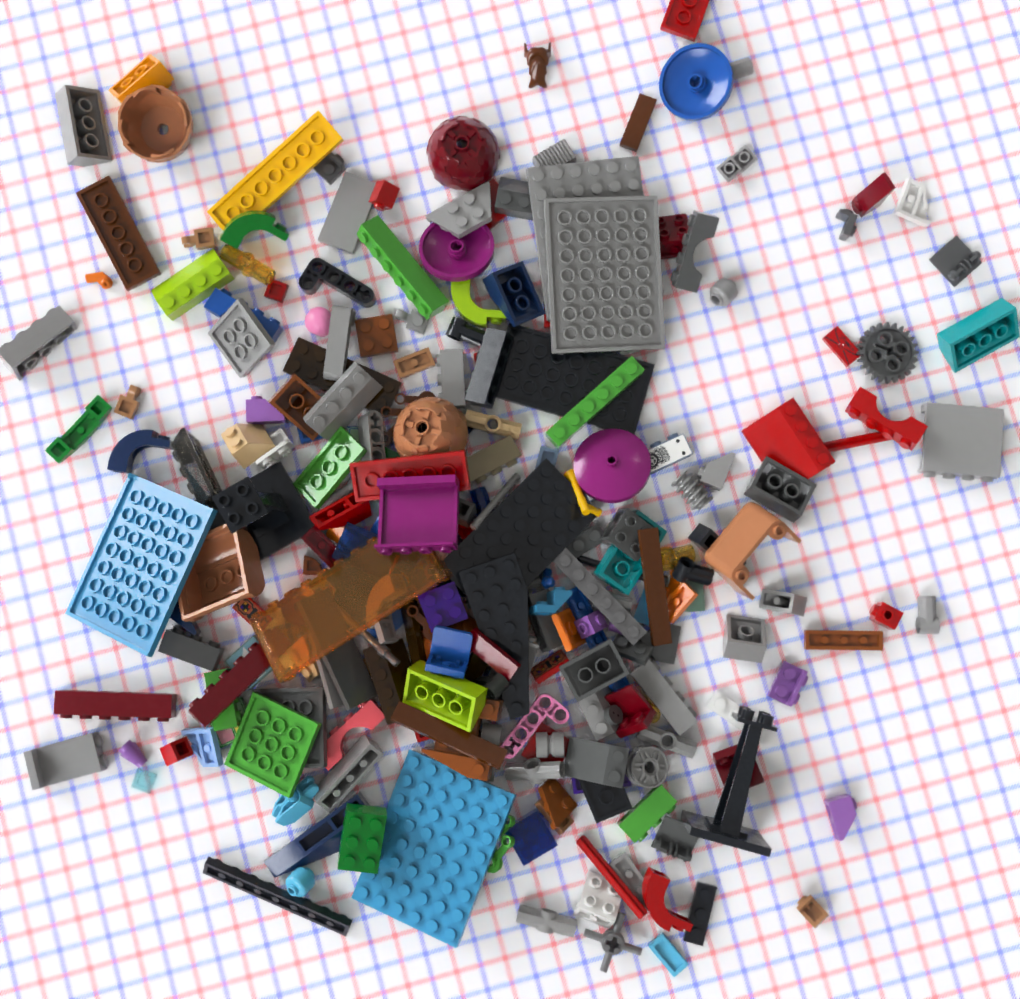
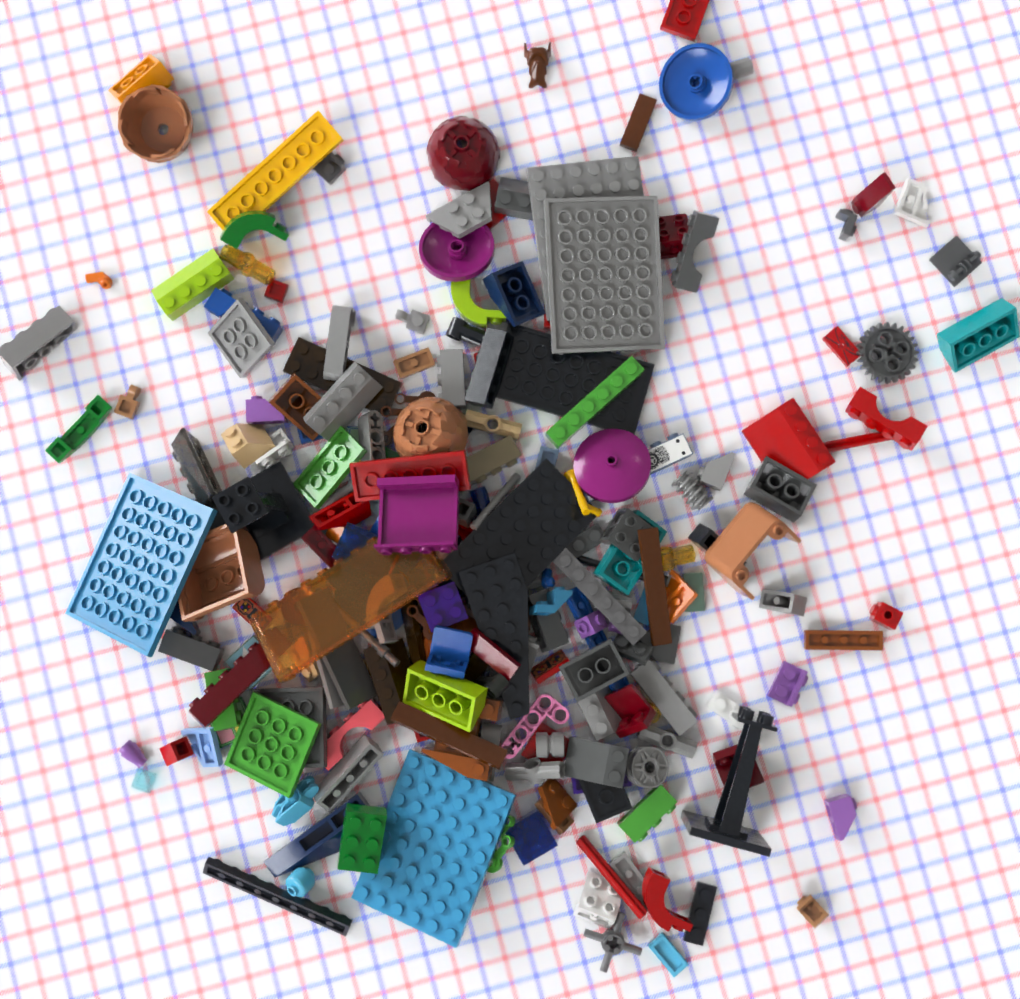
light grey panel [23,731,108,791] -> none
dark red brick [53,690,177,722] -> none
light grey slope [55,84,112,167] -> none
reddish brown plate [76,176,162,291] -> none
dark blue arch [107,430,175,474] -> none
medium nougat plate [181,227,216,250] -> none
black beam [299,258,376,308] -> none
dark orange tile [303,555,323,575] -> none
bright pink hair [304,307,331,337] -> none
light grey tile [318,171,376,254] -> none
dark orange plate [355,314,399,358] -> none
bright green brick [356,215,449,320] -> none
red brick [368,180,400,211] -> none
light grey piece [516,904,578,938] -> none
light grey brick [532,139,576,167] -> none
orange tile [551,608,587,652] -> none
dark grey tile [604,705,623,726] -> none
dark grey hinge [651,815,699,862] -> none
black piece [672,557,714,586] -> none
light grey head [709,278,738,307] -> none
light grey slope [716,145,758,182] -> none
light grey slope [723,614,767,663] -> none
light grey piece [915,596,940,634] -> none
light grey panel [917,402,1004,482] -> none

